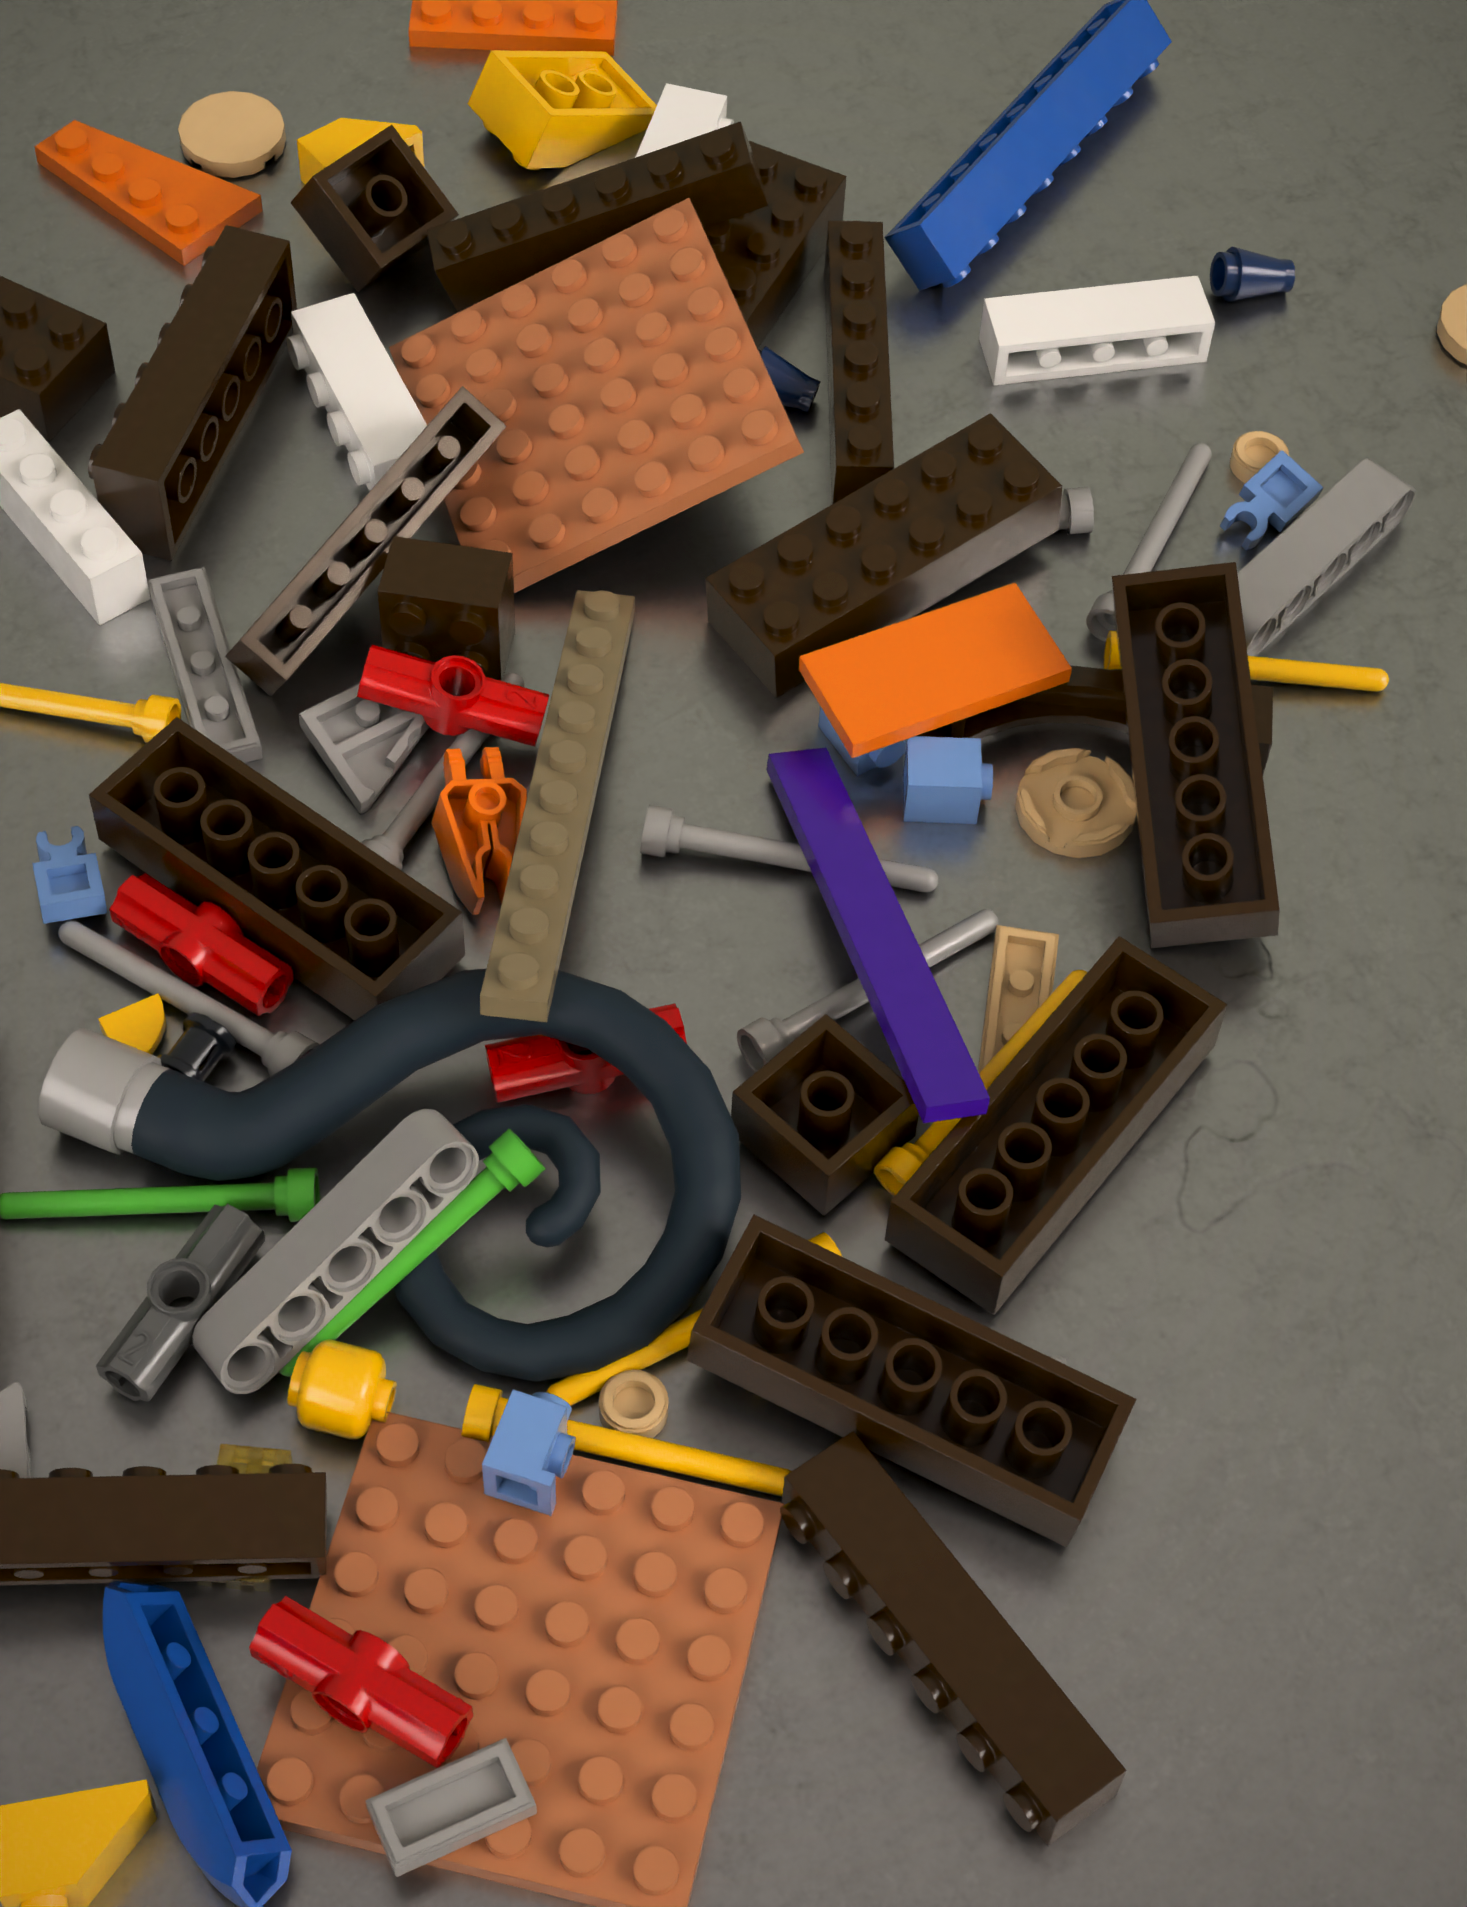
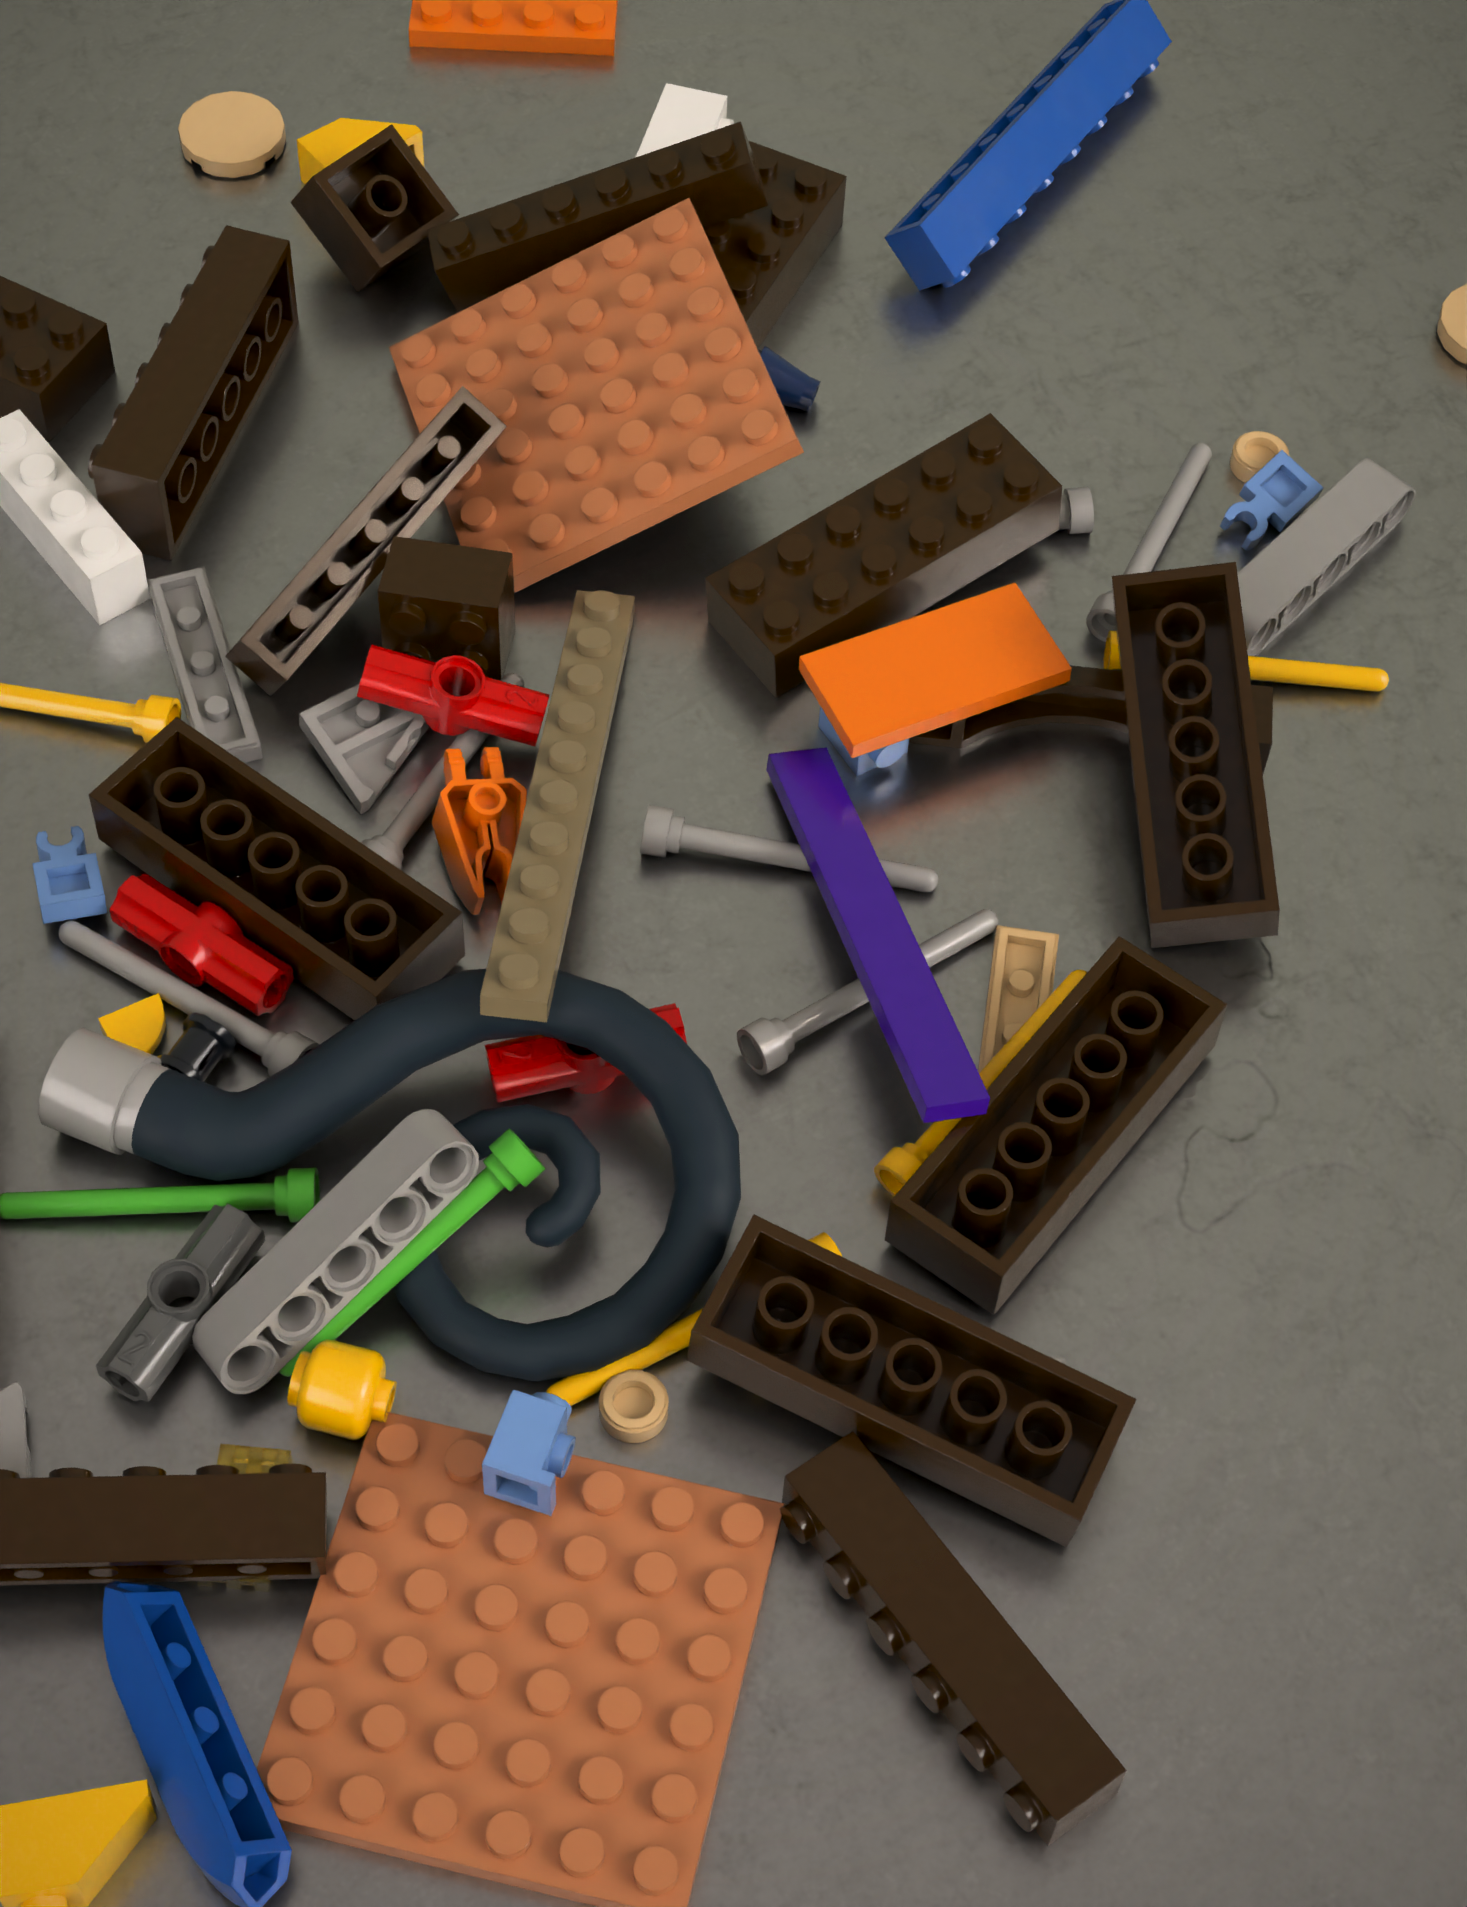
orange wing [34,120,263,266] -> none
red piece [249,1596,473,1768] -> none
white brick [286,293,427,491] -> none
light grey tile [365,1738,537,1877] -> none
yellow piece [461,1384,792,1497] -> none
yellow slope [467,50,657,170] -> none
dark brown brick [731,1014,919,1216] -> none
dark brown brick [824,221,894,504] -> none
medium blue brick [903,736,993,824] -> none
white brick [979,276,1215,386] -> none
tan tile [1015,748,1136,858] -> none
dark blue cone [1210,247,1295,302] -> none

